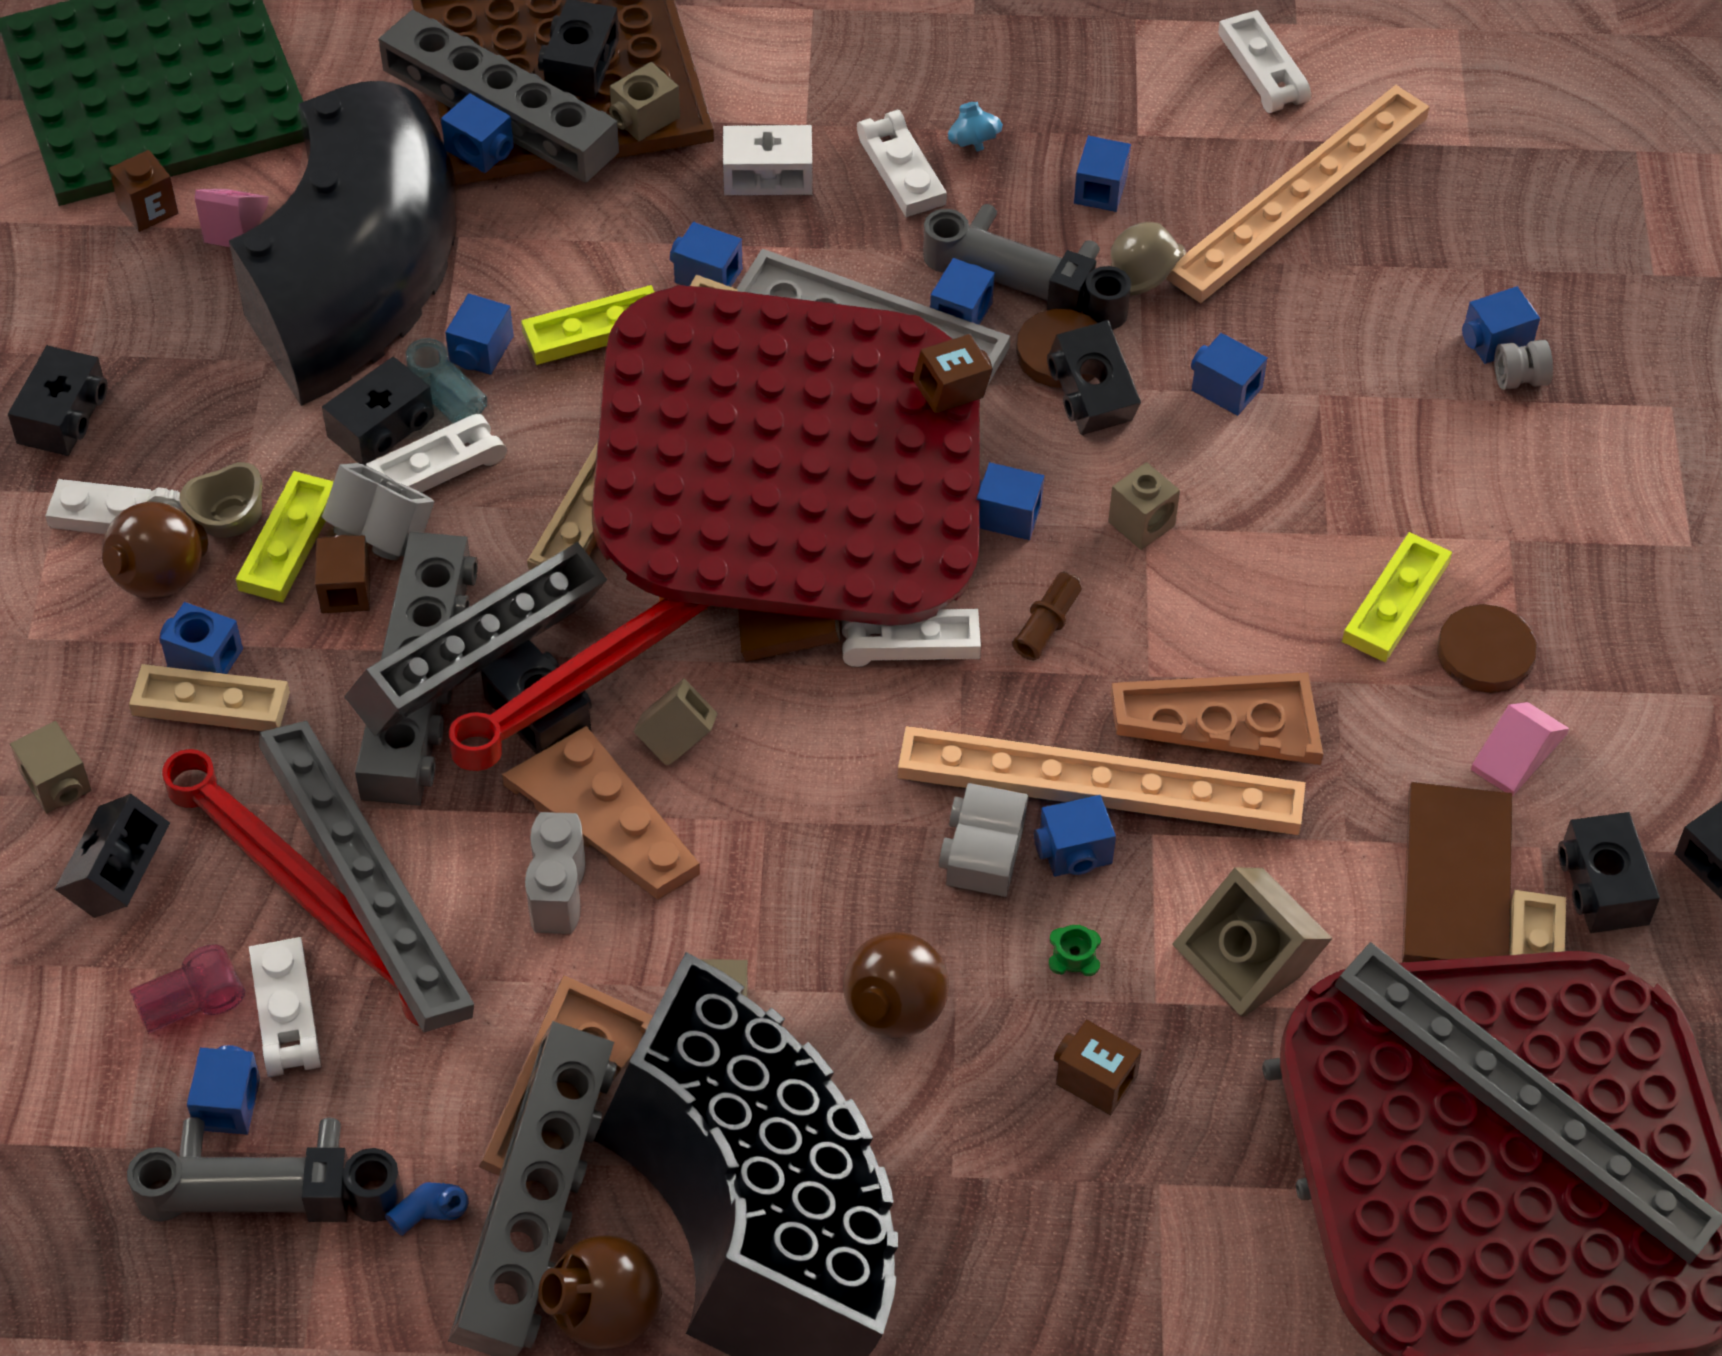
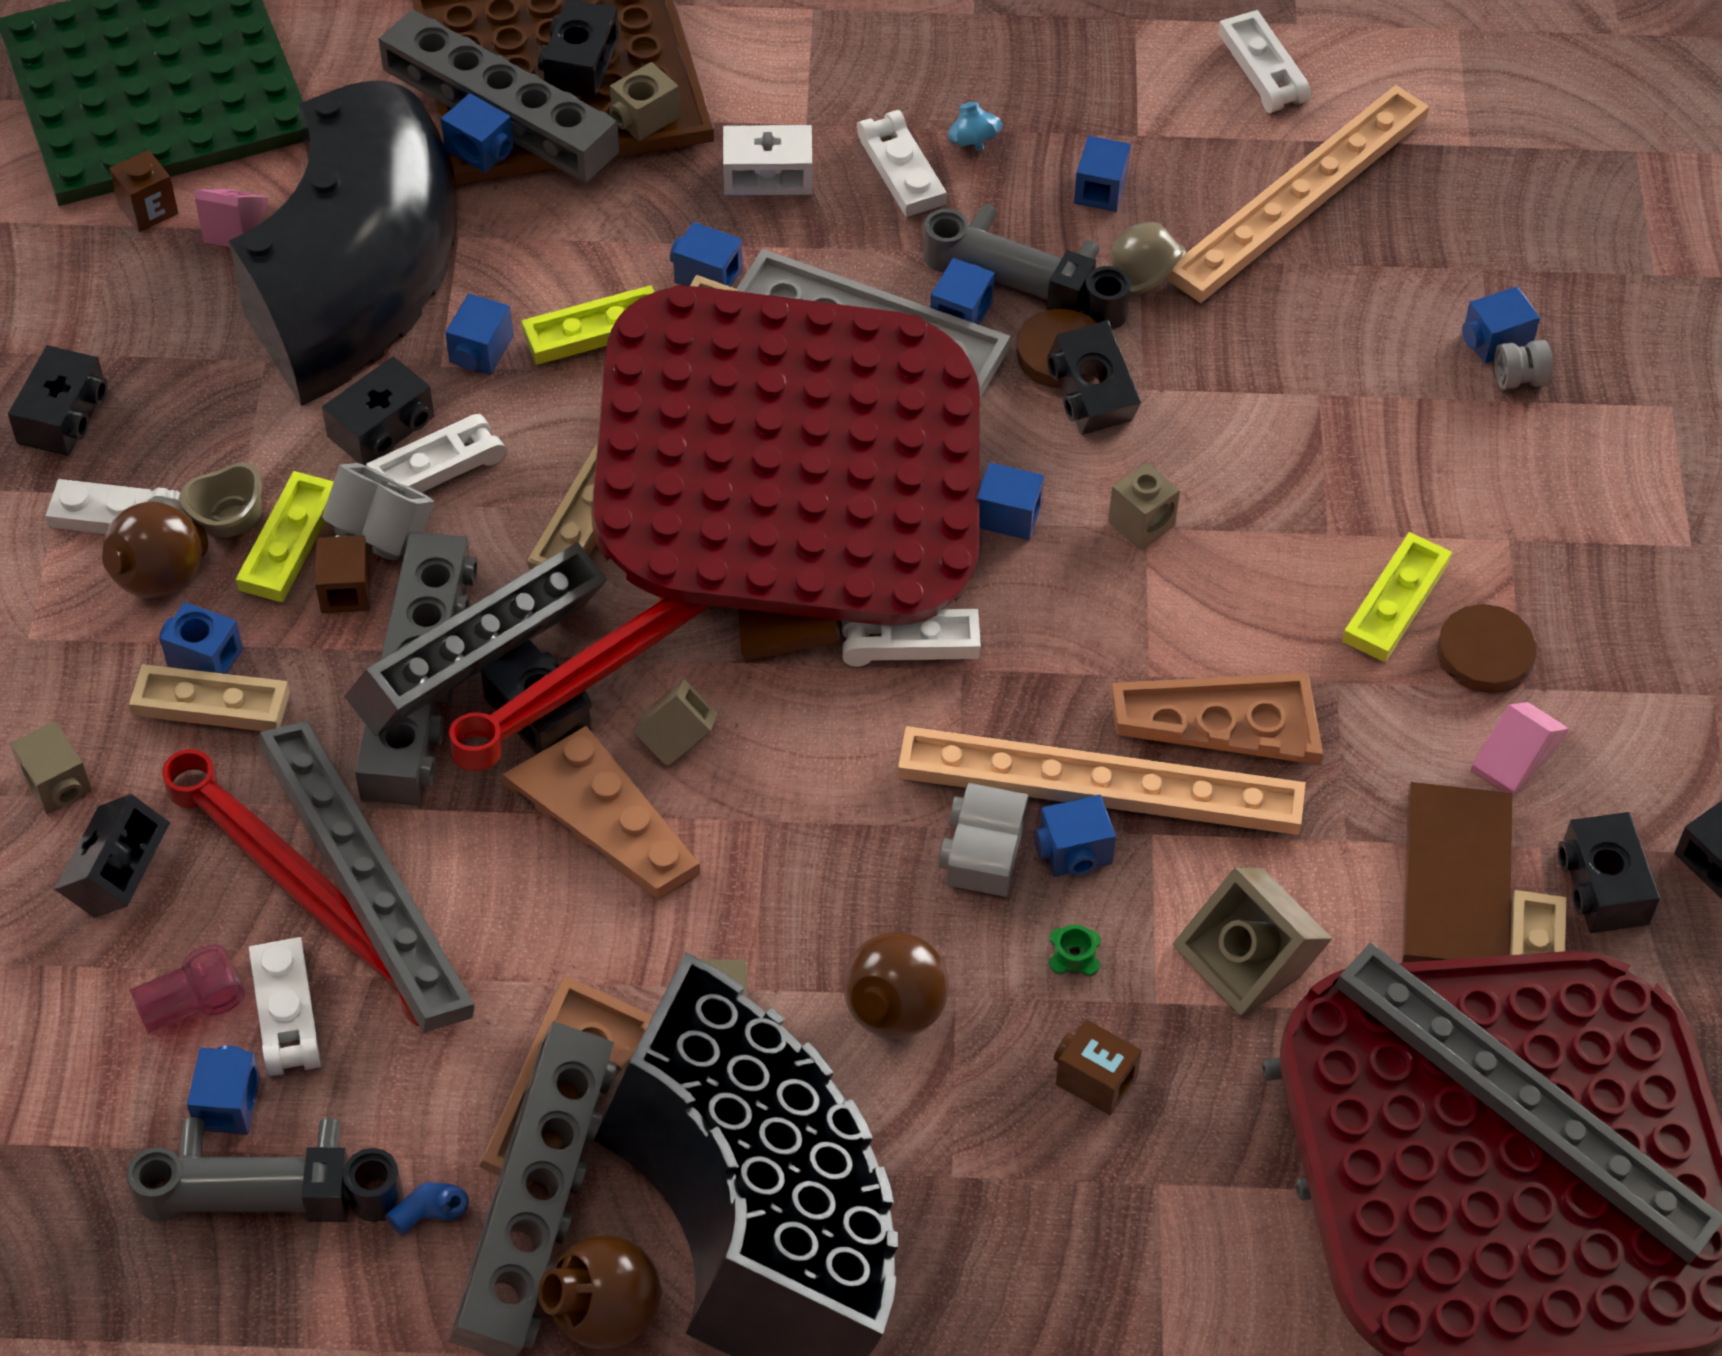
clear light blue piece [406,338,487,424] -> none
light grey brick [525,812,586,934] -> none
reddish brown brick [913,334,993,414] -> none
reddish brown axle [1012,571,1082,661] -> none
blue brick [1191,333,1268,416] -> none

